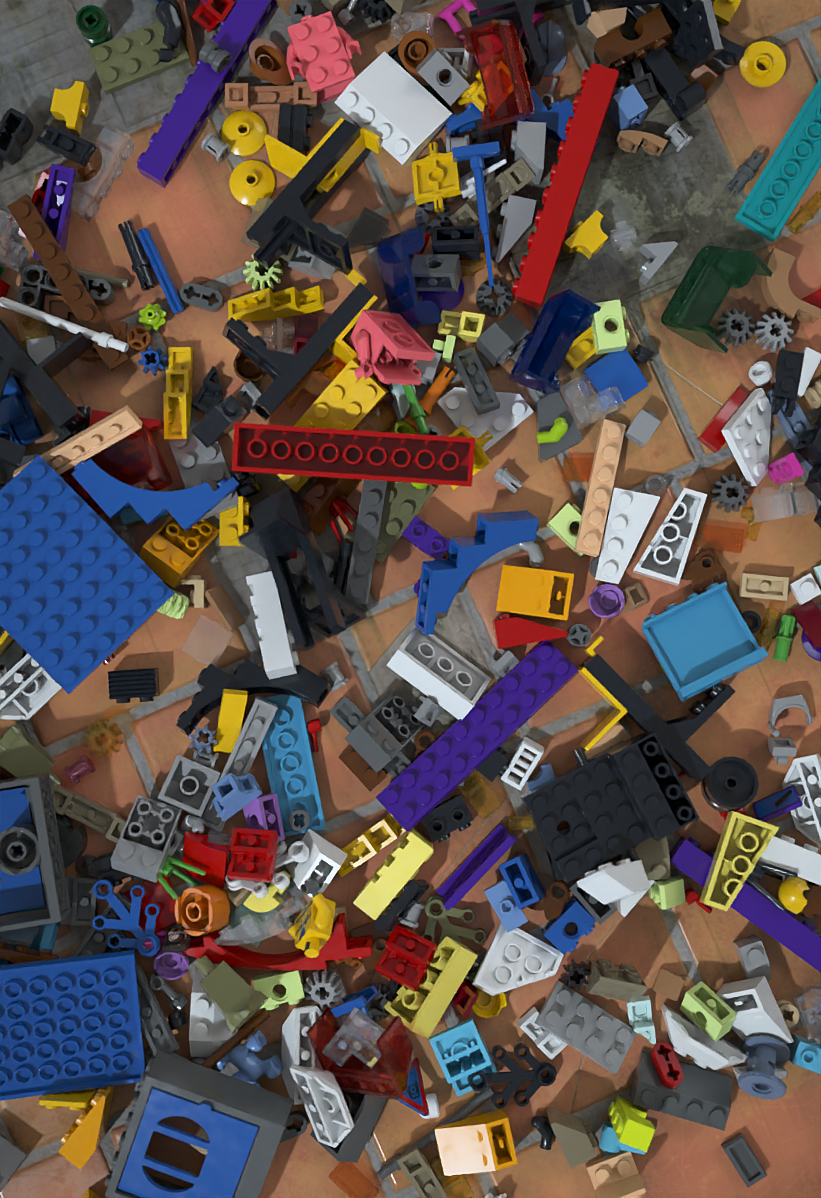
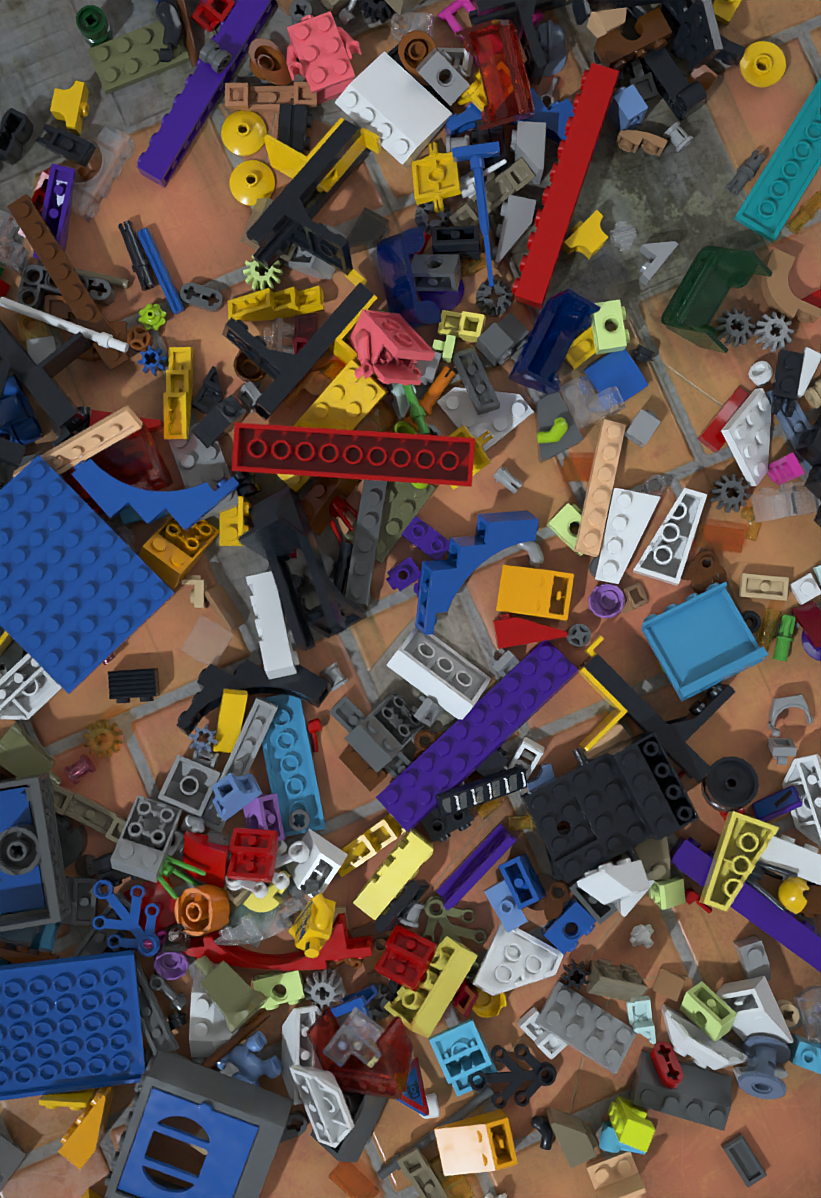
yellowish green gear [157,588,190,619] -> none
light grey bush [201,132,231,163] -> none
none -> dark purple brick [386,557,421,592]
none -> tile [436,765,527,818]
none -> white plant [629,924,654,948]

